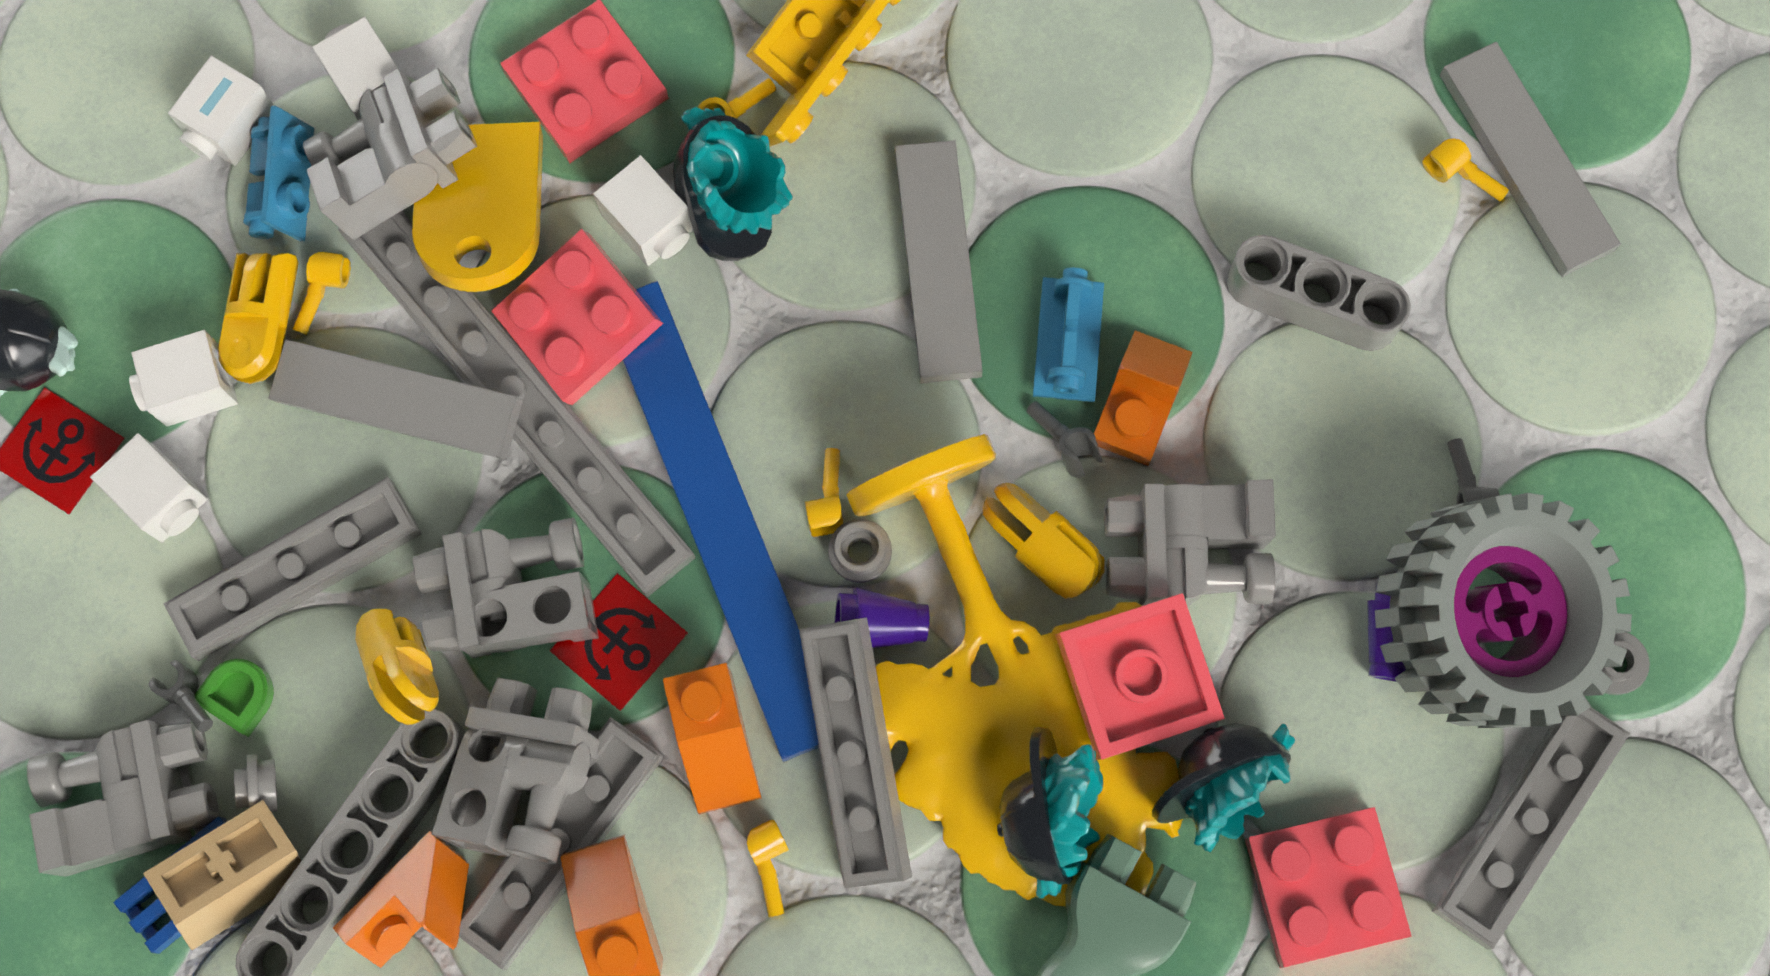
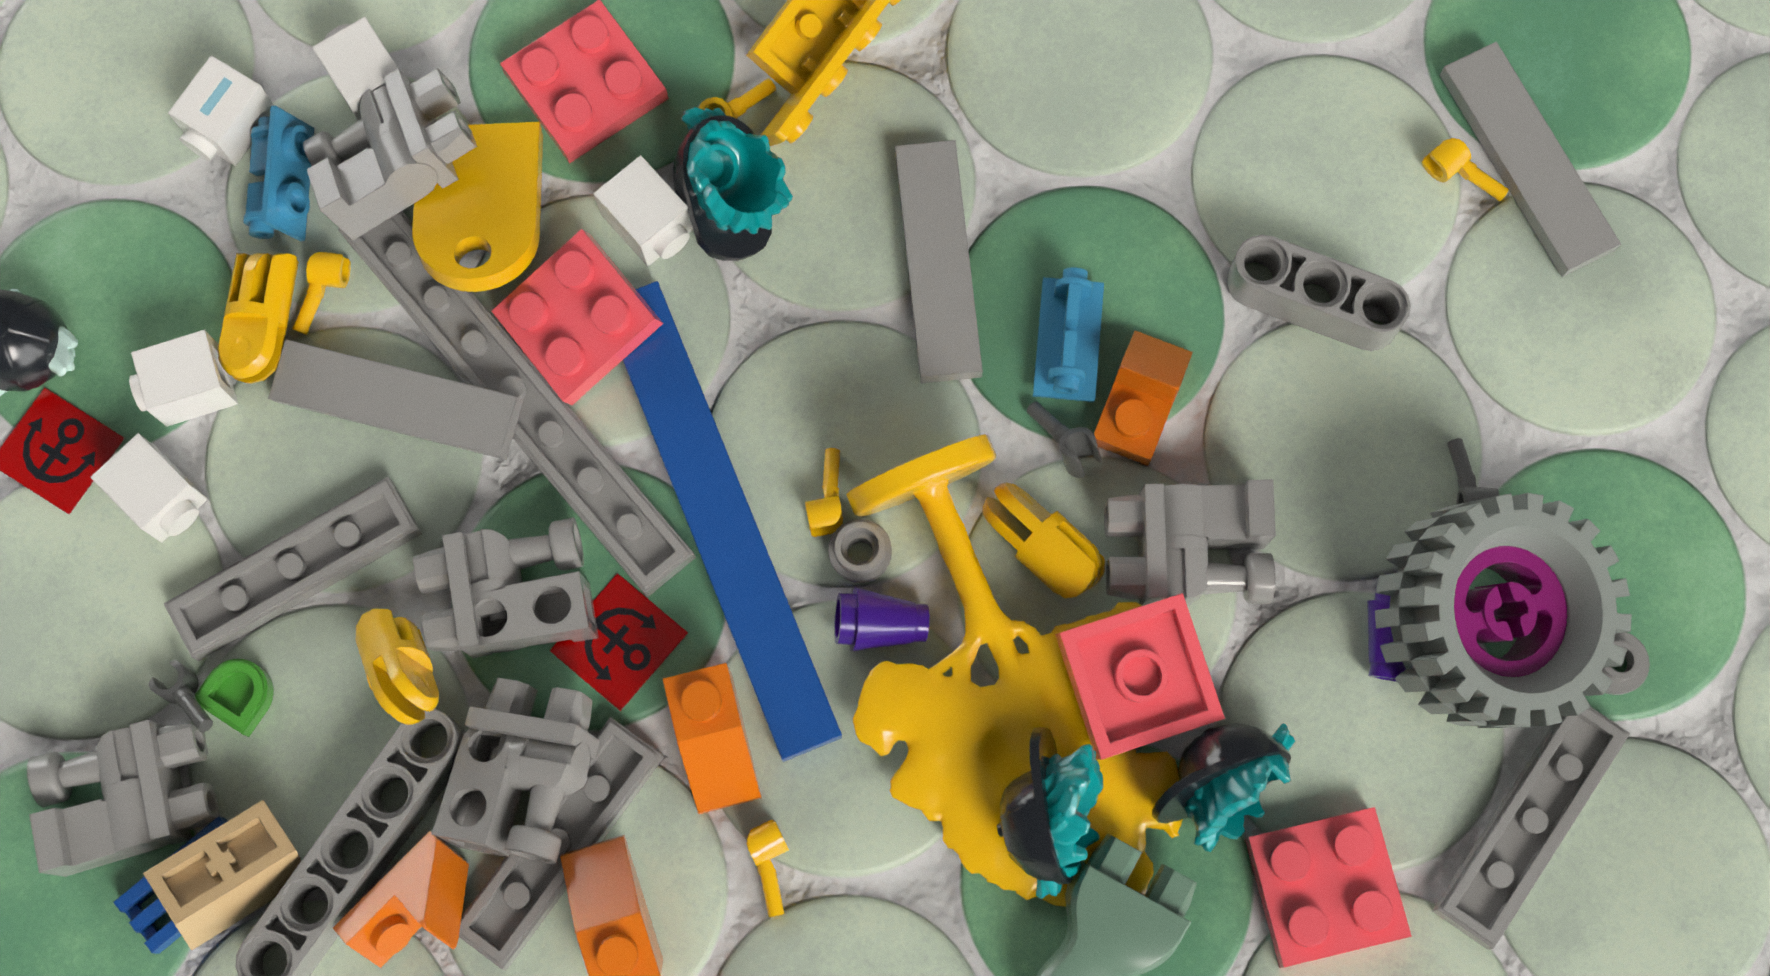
light grey plate [234,754,278,812] -> none
light grey tile [799,617,912,888] -> none

